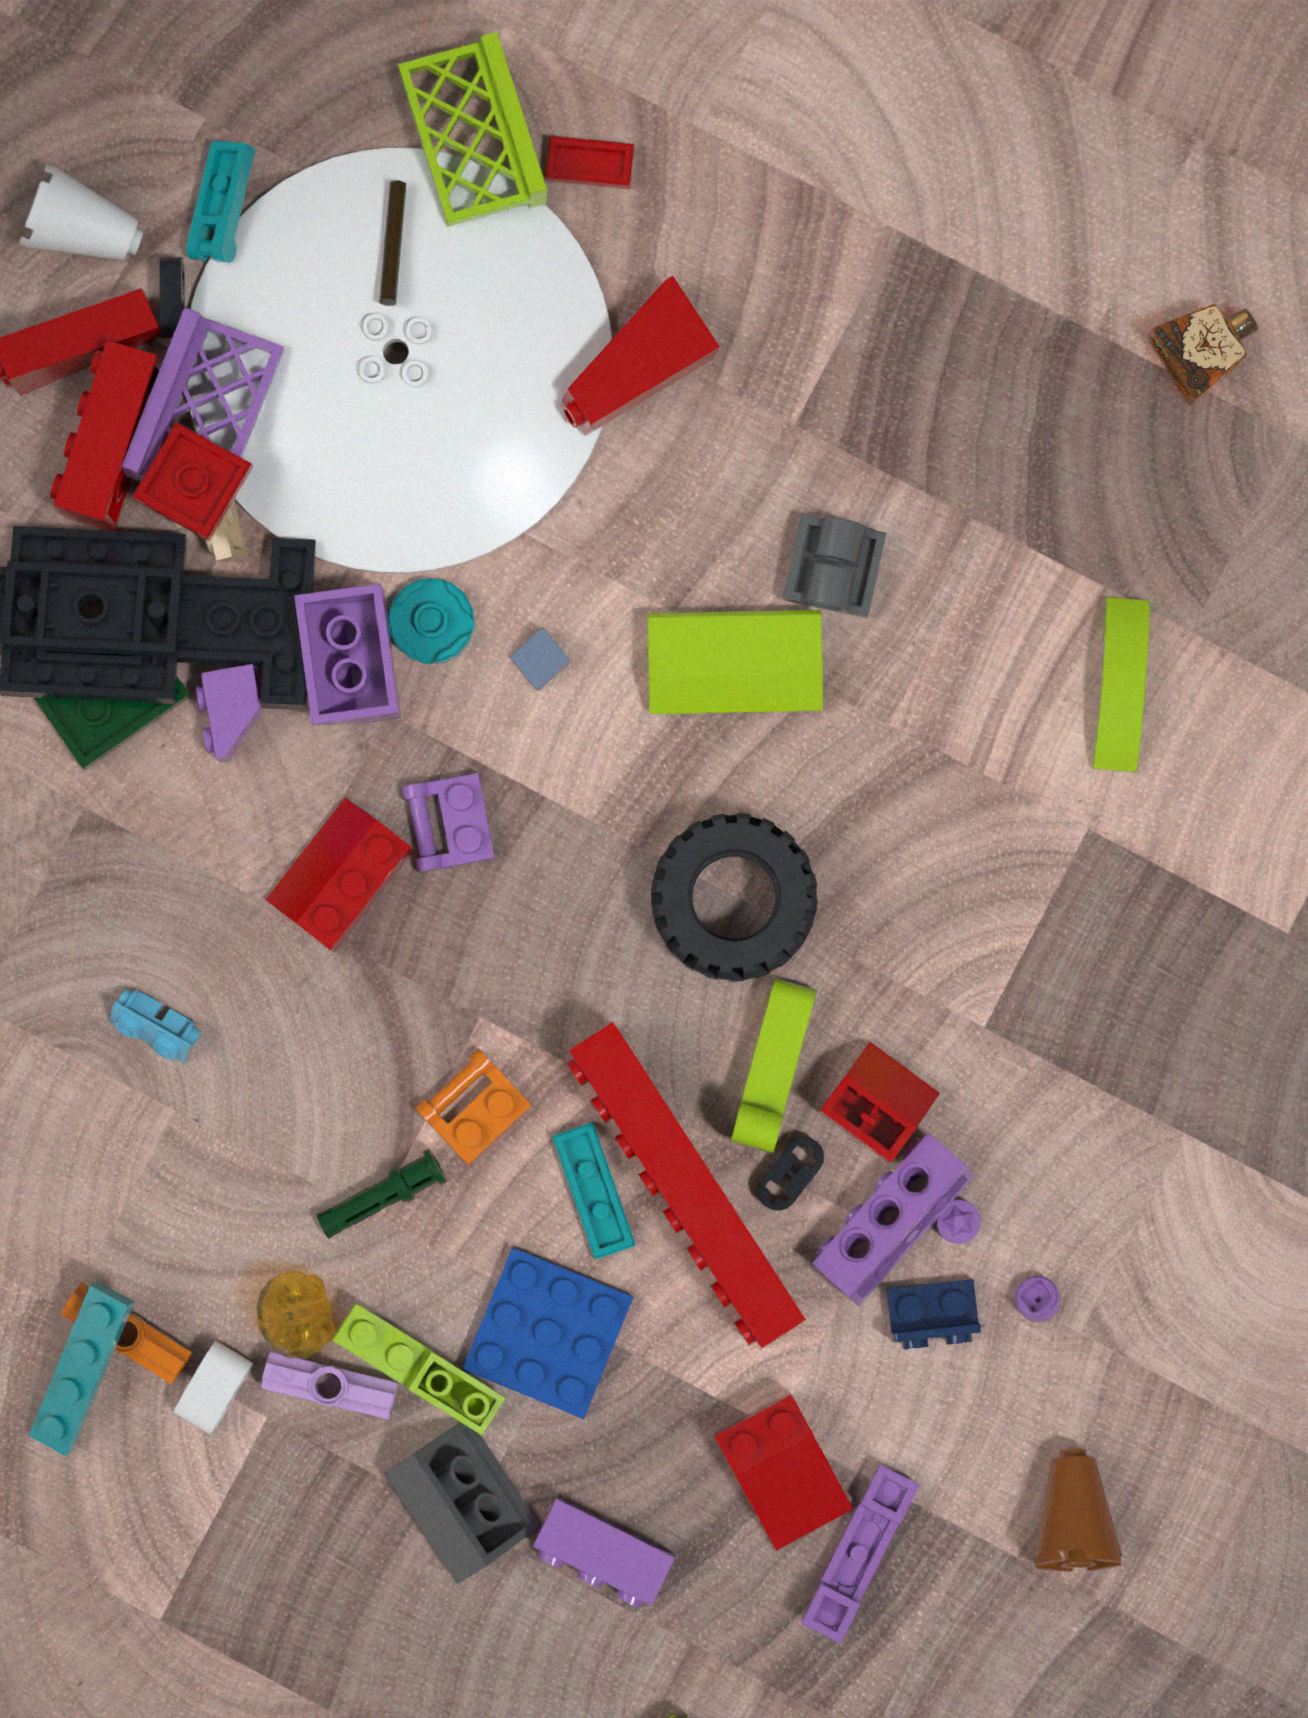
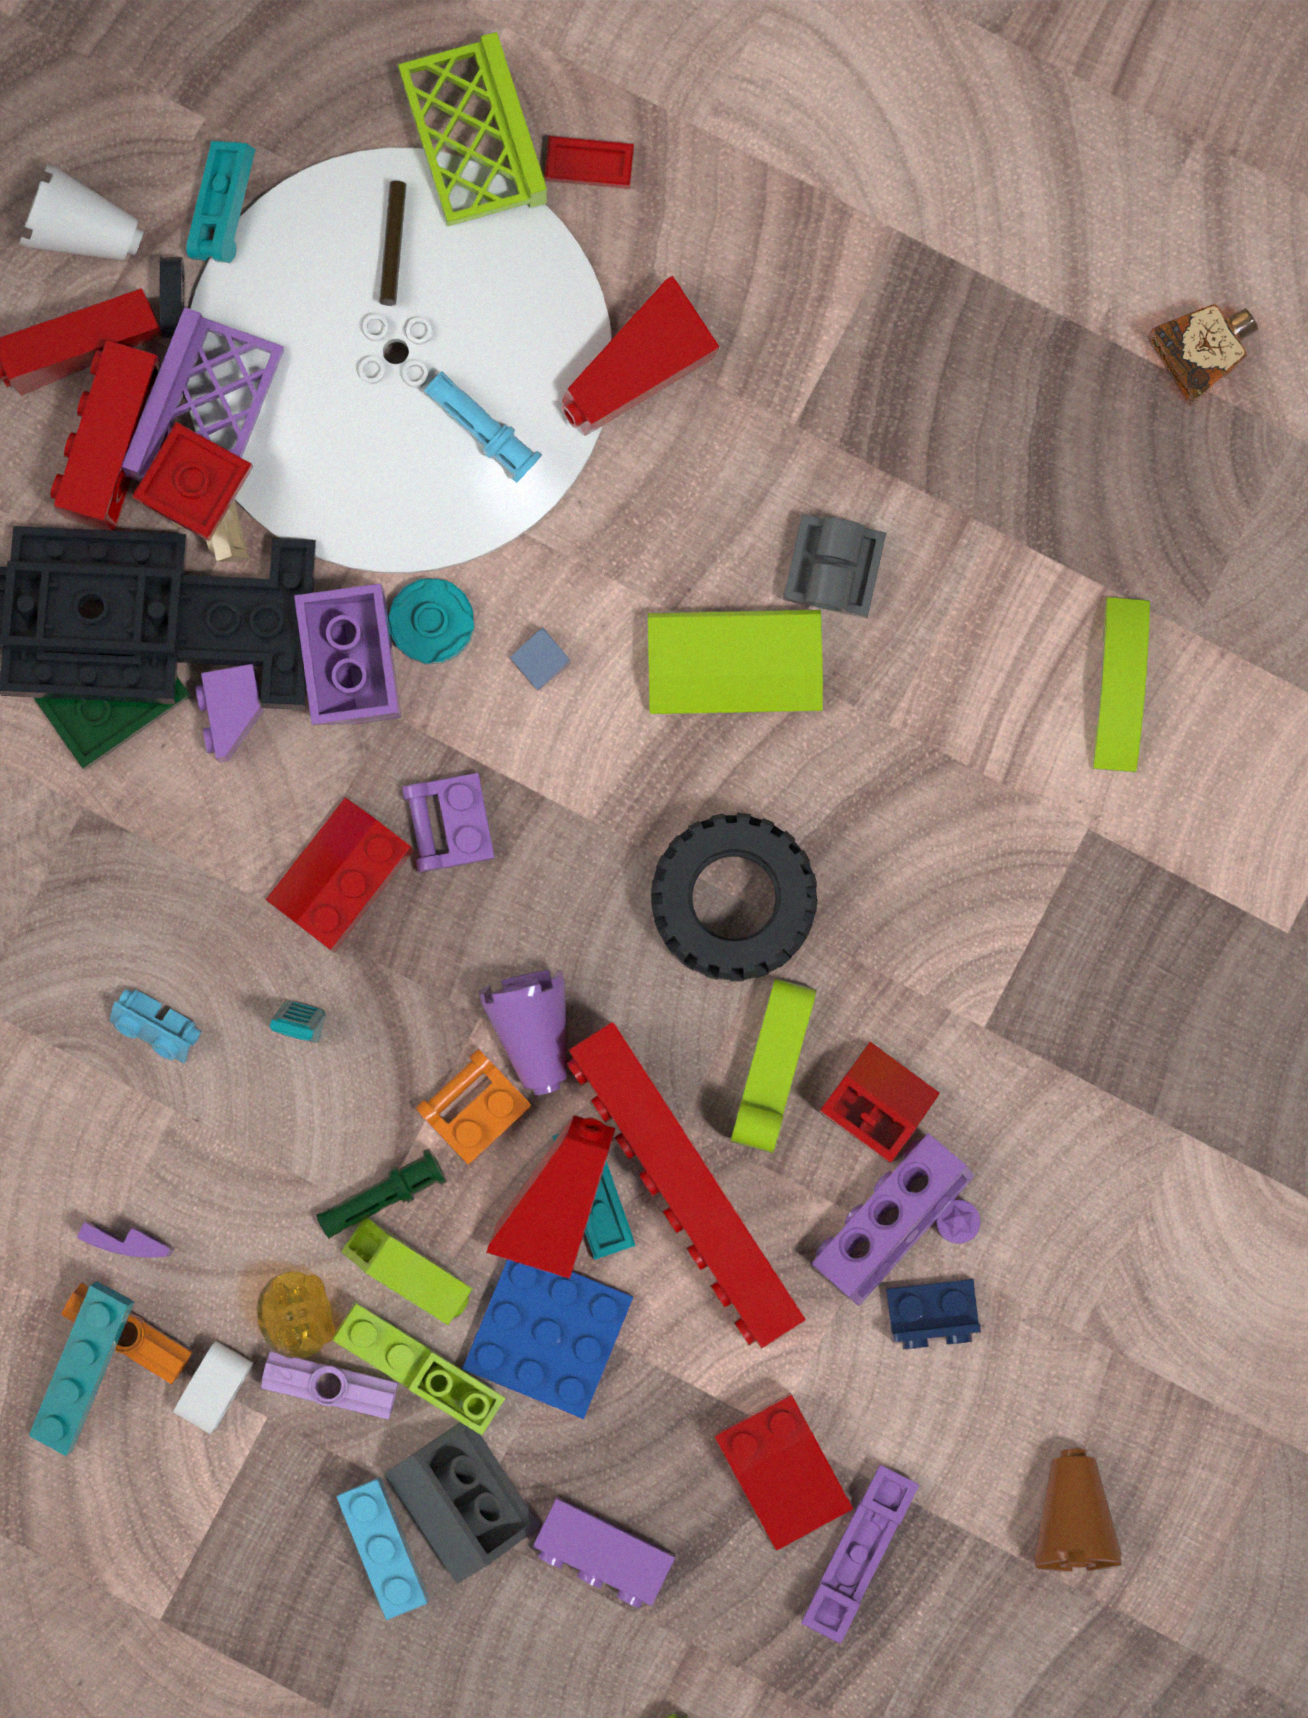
black beam [758,1137,824,1211] -> none
medium lavender tile [1015,1276,1061,1323] -> none
none -> medium lavender slope [76,1222,175,1258]
none -> teal slope [269,1001,326,1044]
none -> medium azure brick [336,1476,430,1620]
none -> lime slope [341,1218,472,1326]
none -> medium azure pin [423,371,542,484]
none -> medium lavender cone [478,970,567,1095]
none -> red slope [486,1115,616,1279]

